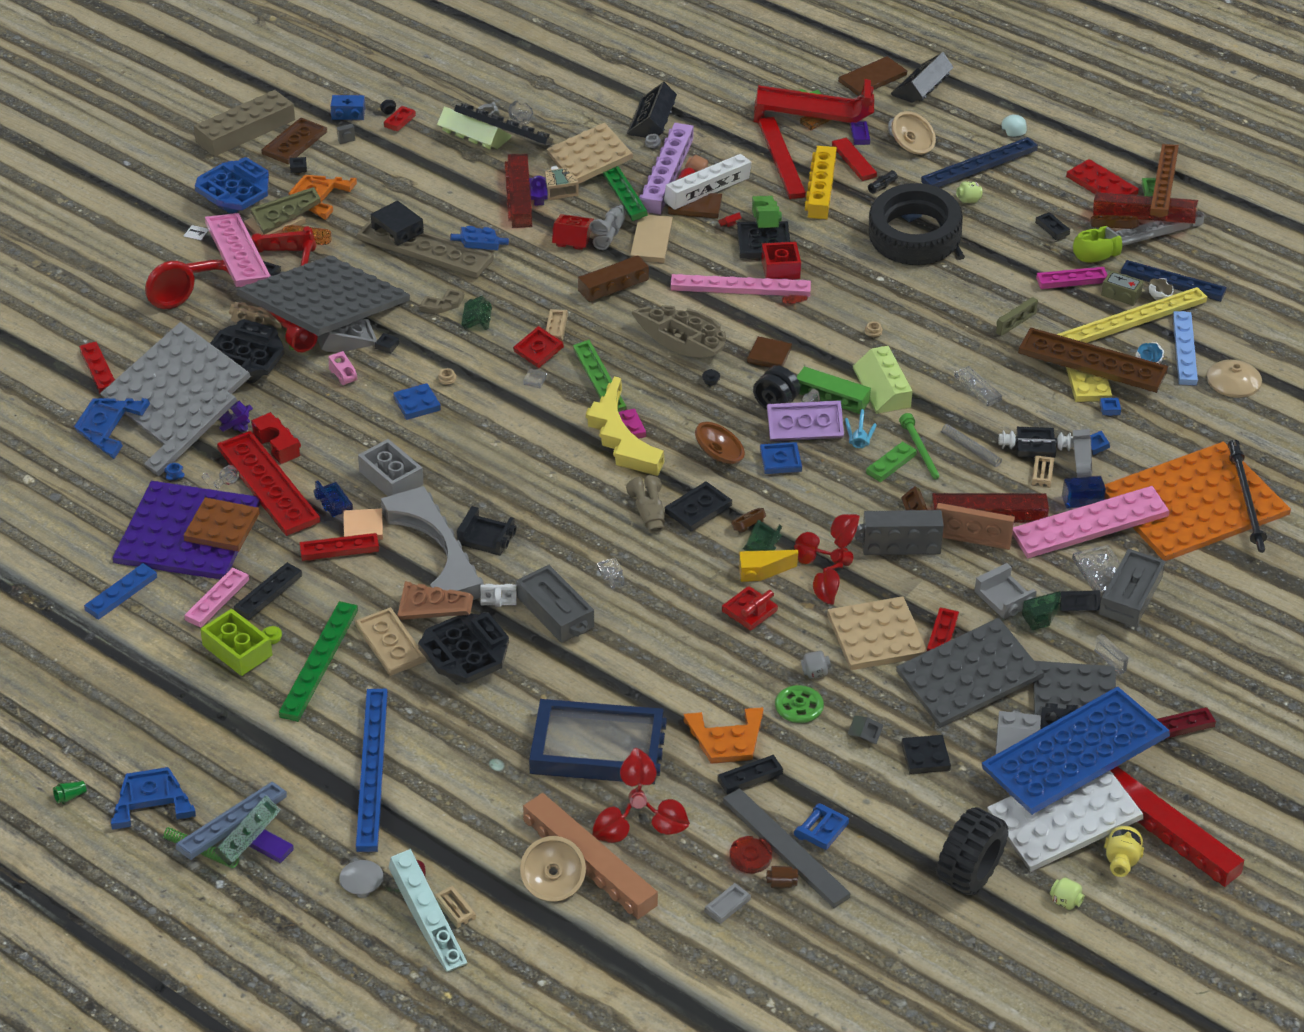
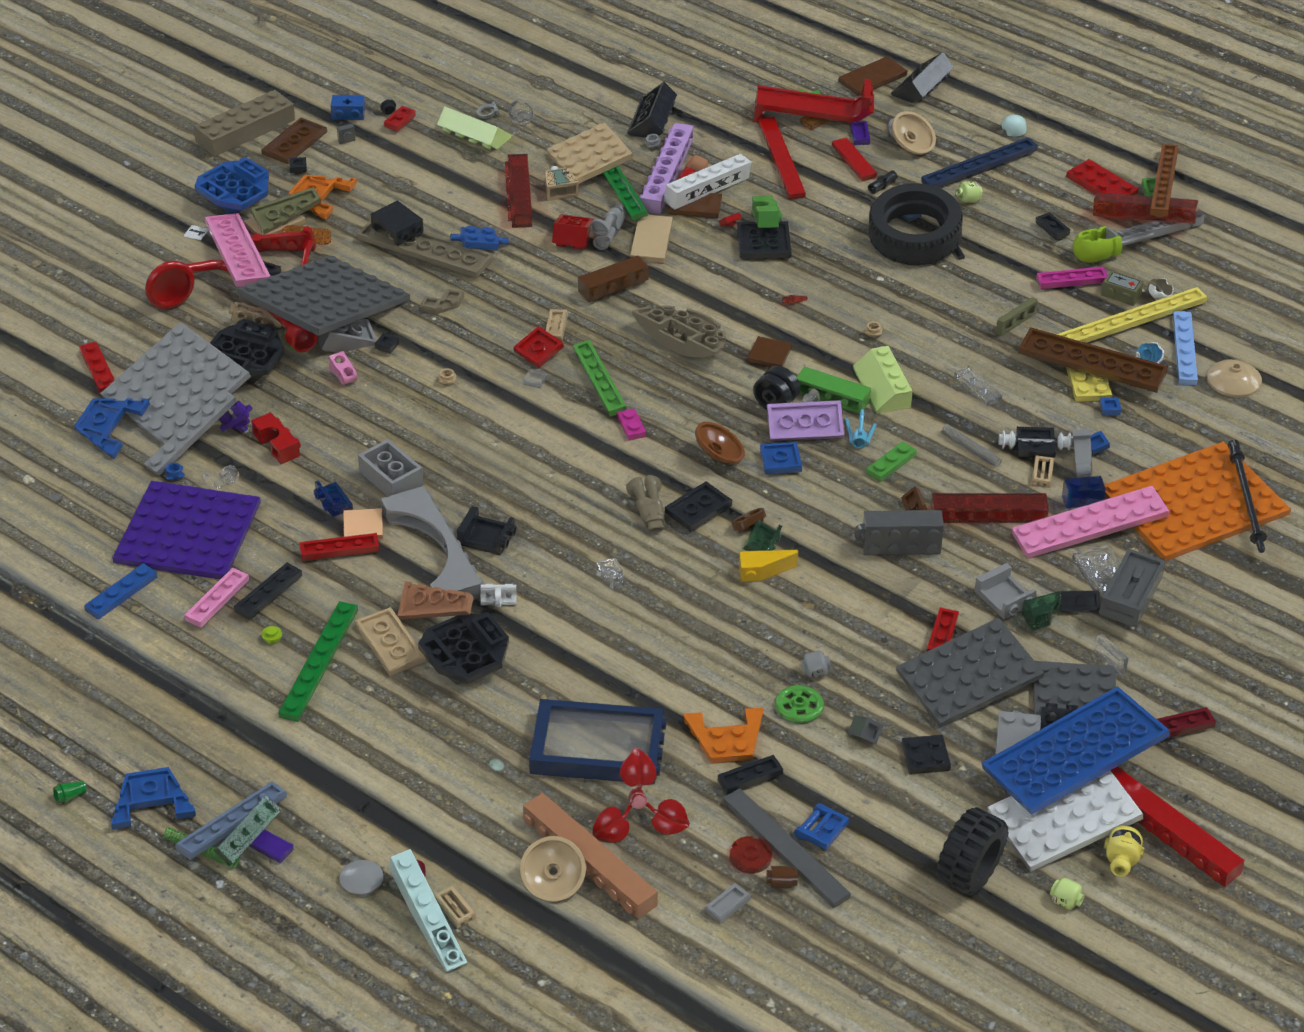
dark orange plate [183,497,260,552] -> none
lime brick [200,608,273,676] -> none
red plate [217,431,320,536] -> none
blue plate [356,689,388,852] -> none
blue plate [393,383,441,420] -> none
black plate [454,103,553,145] -> none
clear green bracket [461,295,492,330] -> none
dark grey piece [516,565,594,643] -> none
dark purple hips [529,176,548,206] -> none
light yellow arch [586,376,665,476] -> none
bright pink plate [671,274,811,297] -> none
black plate [702,369,720,386] -> none
red plate [722,586,778,631] -> none
red brick [761,242,801,280] -> none
red plant [794,514,860,605] -> none
yellow brick [805,146,837,220] -> none
tan plate [827,596,927,670] -> none
bright green piece [899,413,939,479] -> none
nougat plate [937,503,1015,550] -> none
reddish brown beam [1091,215,1139,229] -> none
dark blue tile [1121,260,1227,302] -> none

